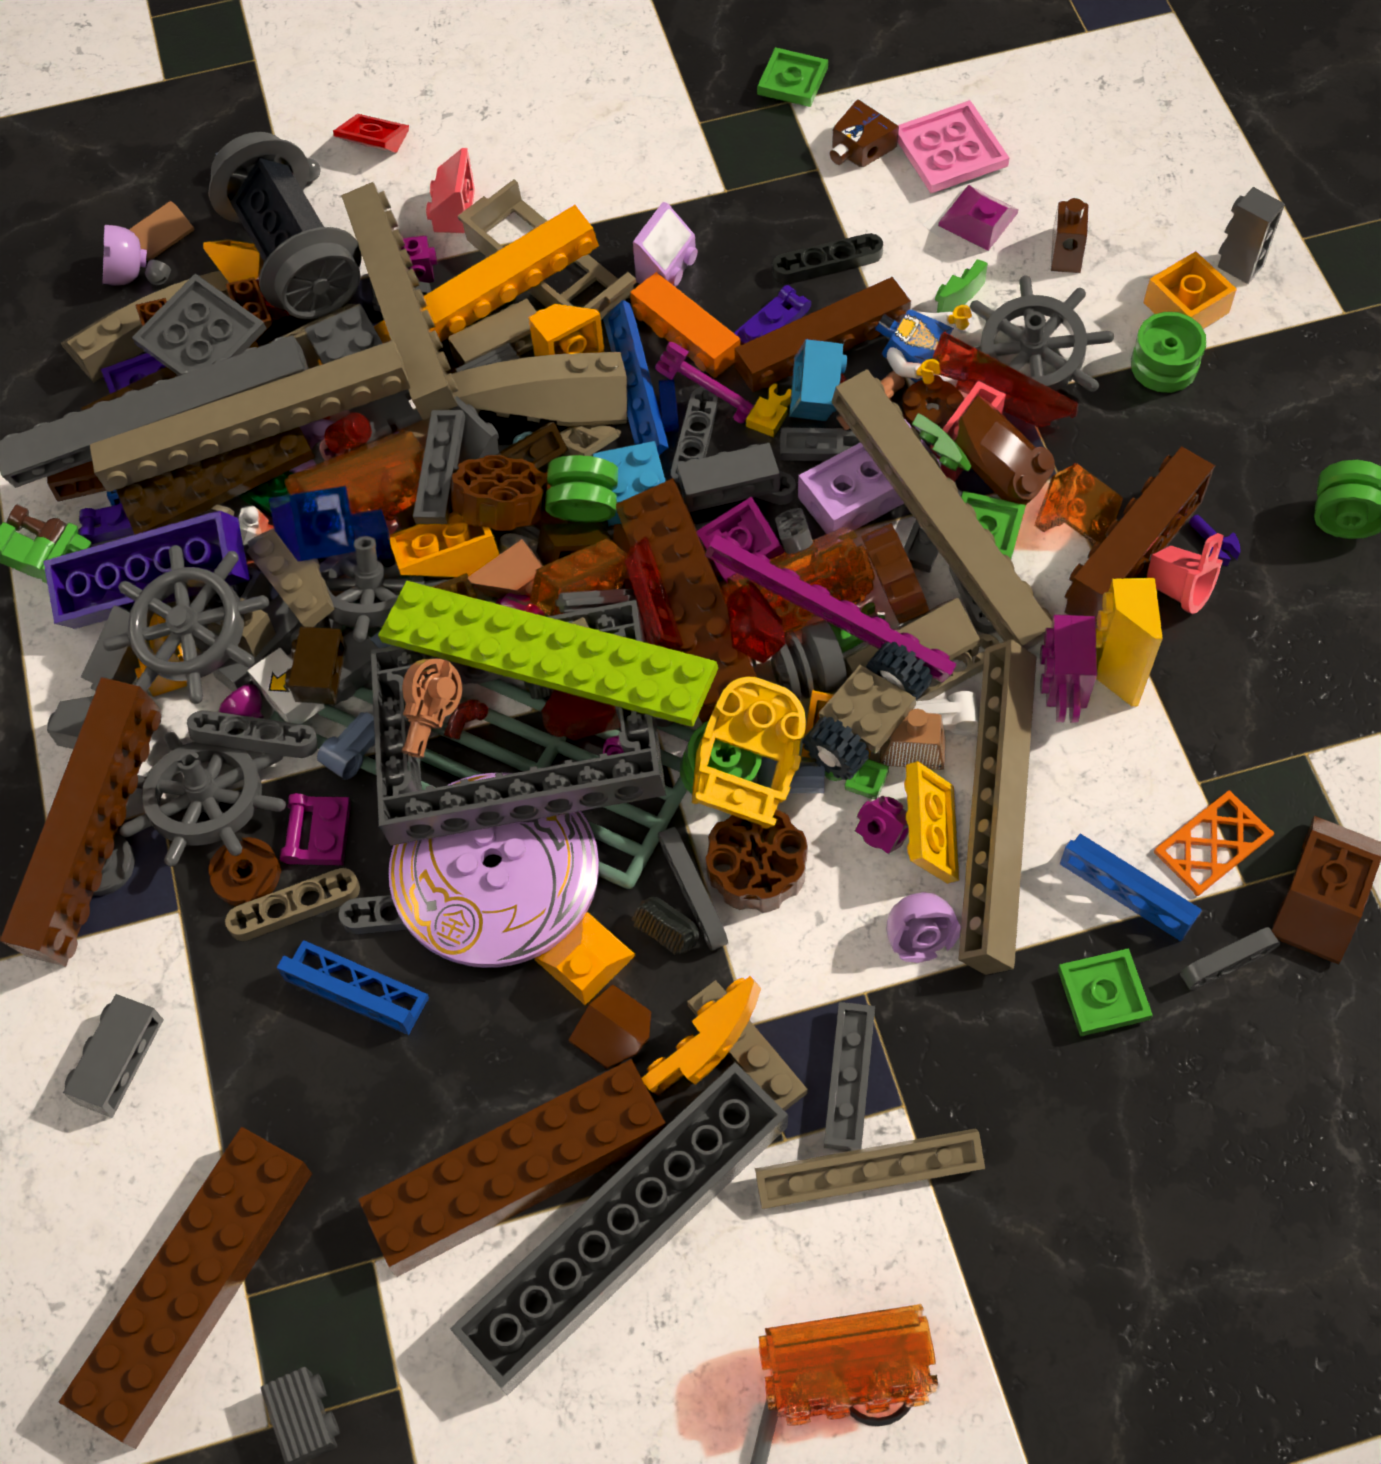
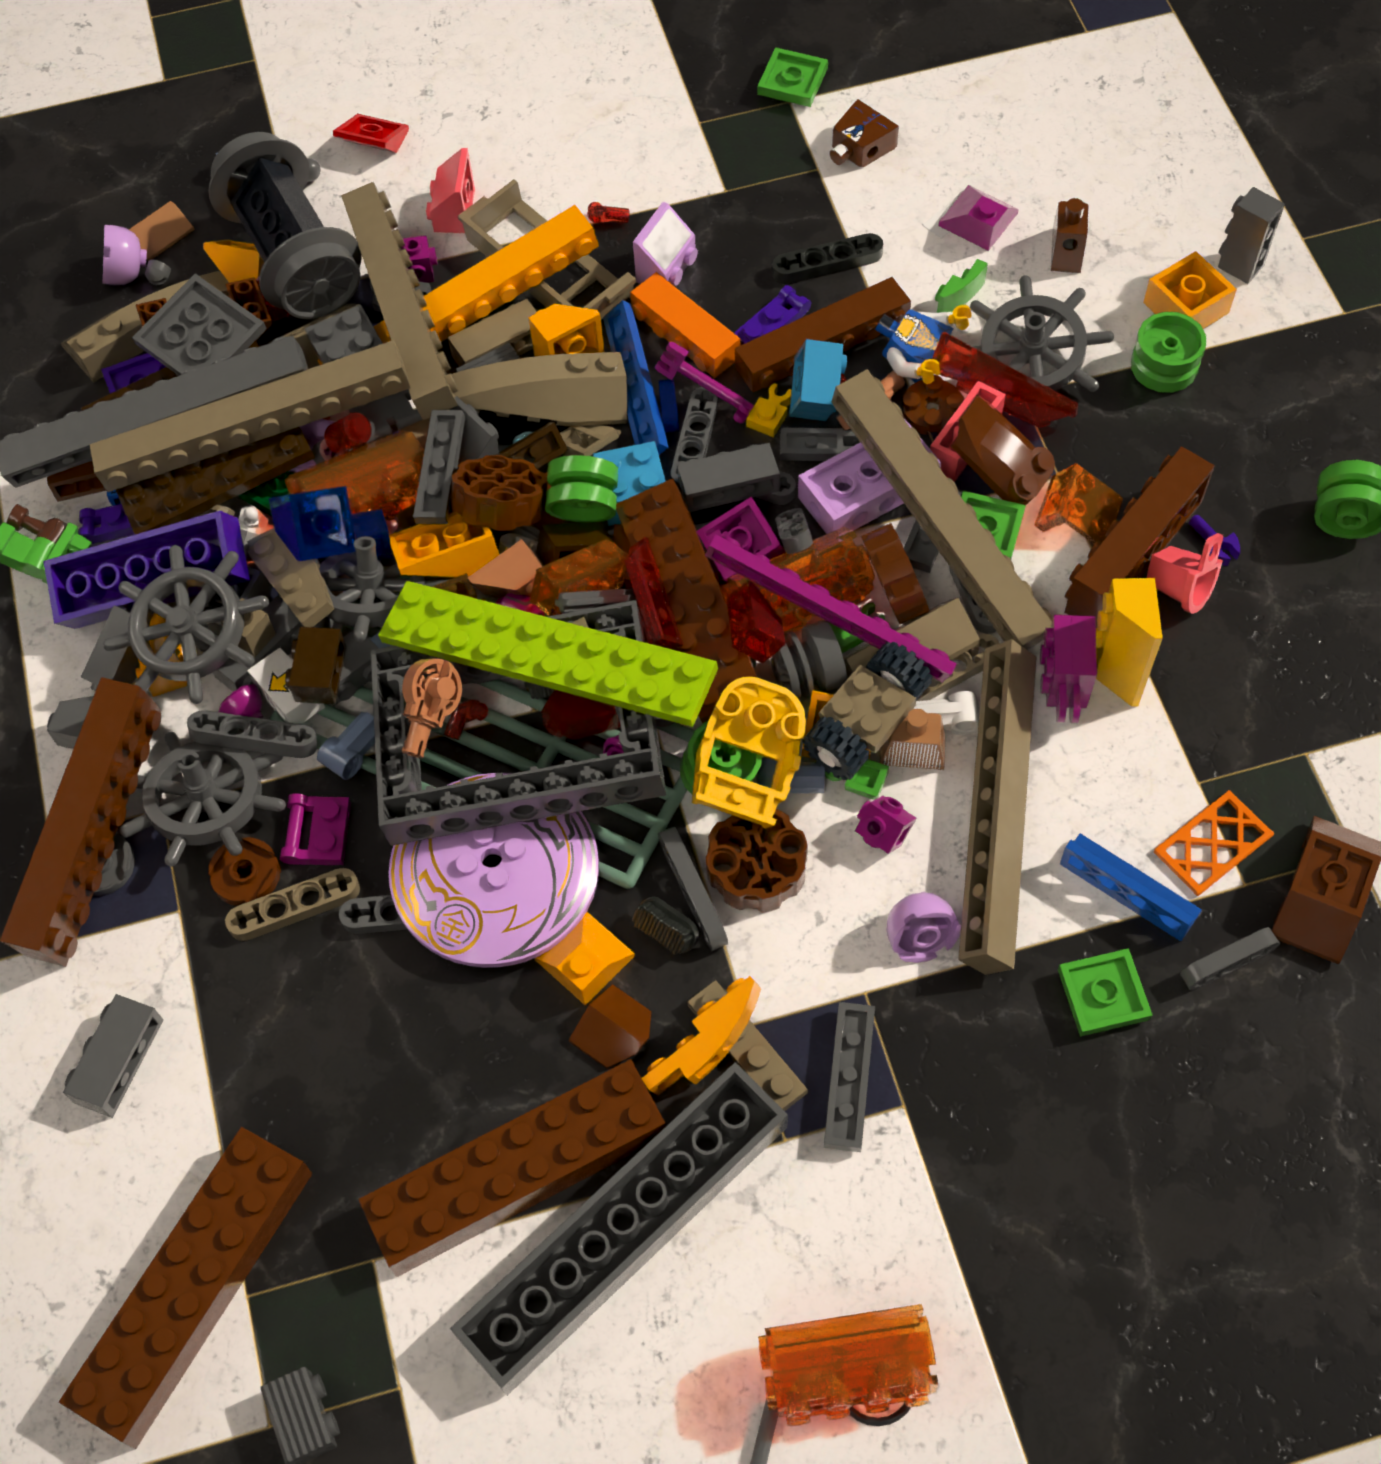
blue fence [277,940,429,1035] -> none
dark tan plate [754,1128,985,1209] -> none
bright pink plate [898,100,1010,193] -> none
yellow plate [904,761,959,884] -> none
bright green slope [912,413,971,471] -> none
none -> clear red arm [587,202,630,223]

